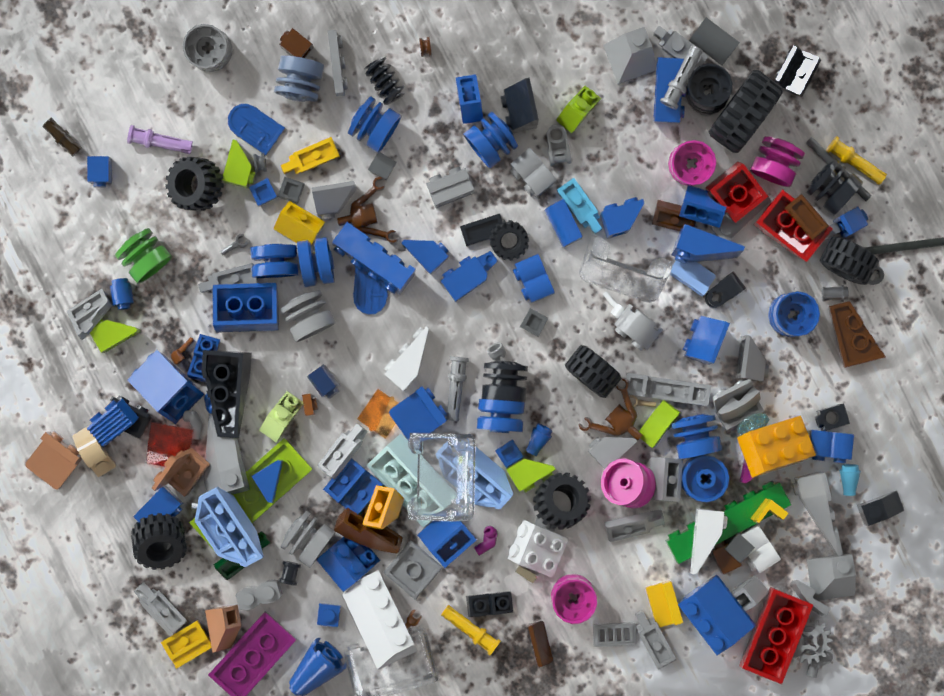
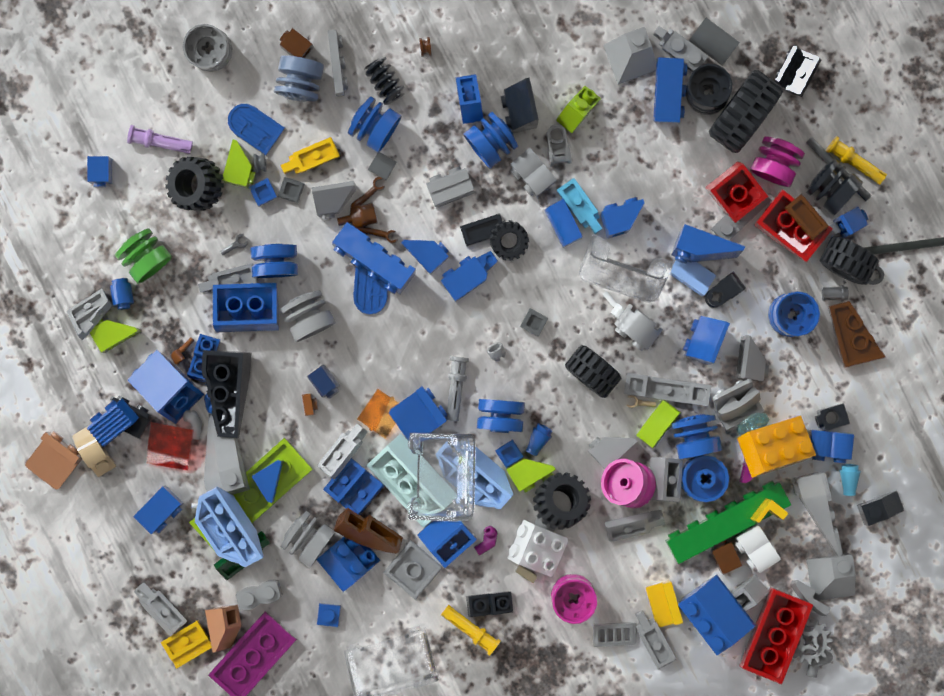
dark brown pin [42,117,82,157] -> none
black tyre [131,513,187,570] -> none
nougat bracket [152,448,210,497] -> none
yellowish green slope [259,391,303,442] -> none
yellow panel [273,201,325,245] -> none
black bush [278,561,301,586] -> none
blue cone [289,638,347,696] -> none
blue wheel [297,237,335,288] -> none
white slope [343,570,417,670] -> none
light orange slope [363,485,405,529] -> none
white slope [384,326,429,391] -> none
dark orange hand [405,610,422,629] -> none
black wheel [482,360,528,402] -> none
blue brick [513,254,555,304] -> none
reddish brown slope [528,621,553,667] -> none
reddish brown piece [578,378,643,441] -> none
reddish brown slope [652,200,696,231] -> none
light grey pin [660,45,703,110] -> none
dark pink wheel [668,140,716,186] -> none
blue arch [679,185,726,228] -> none
white slope [690,509,727,574] -> none
dark grey tile [724,533,755,563] -> none

